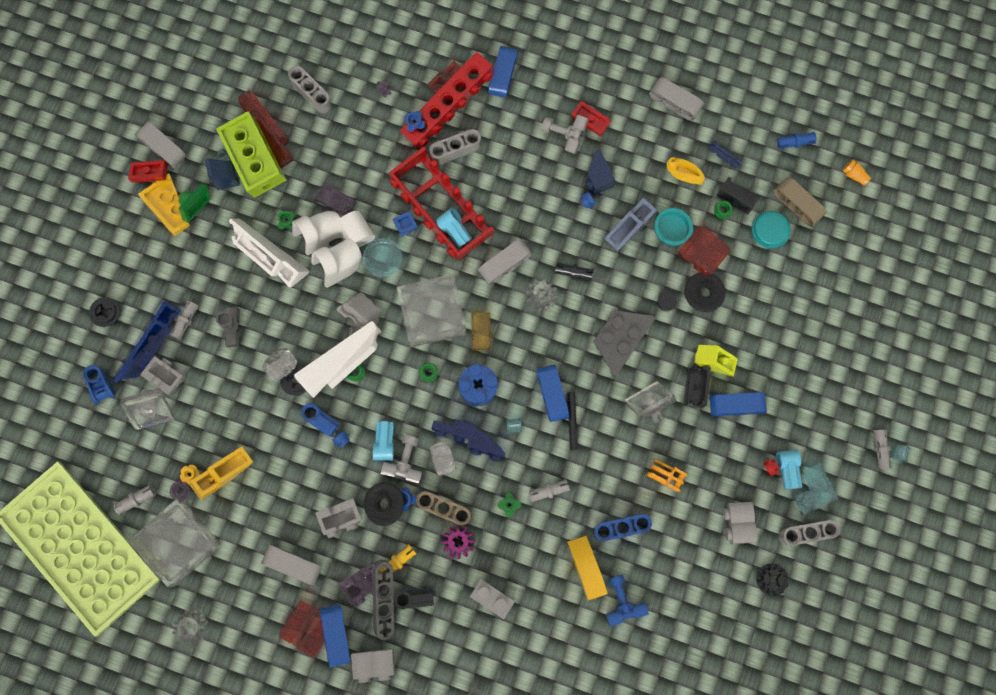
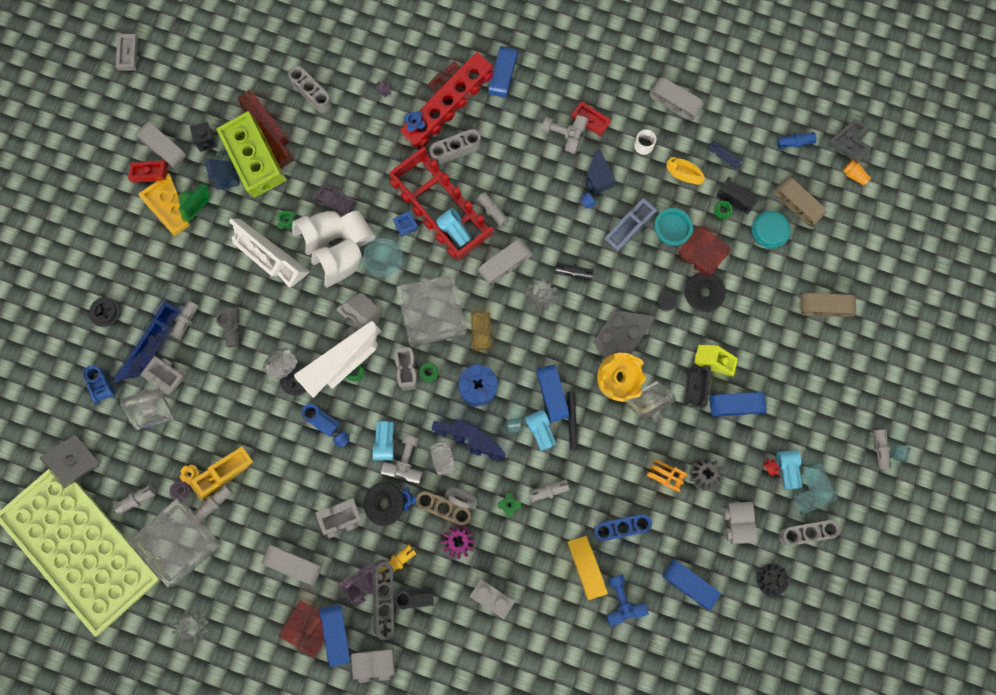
none -> flat silver plate [40,435,100,488]
none -> light grey plate [116,34,138,71]
none -> black brick [190,122,218,152]
none -> light grey pin [194,484,233,521]
none -> light grey brick [394,347,418,391]
none -> light grey piece [445,488,477,510]
none -> light grey pin [477,192,509,228]
none -> medium azure piece [525,410,557,451]
none -> yellow plate [597,352,646,402]
none -> white piece [634,129,657,155]
none -> blue beam [662,559,721,611]
none -> dark grey gear [689,458,723,491]
none -> dark tan beam [801,293,856,317]
none -> flat silver plate [829,119,871,163]

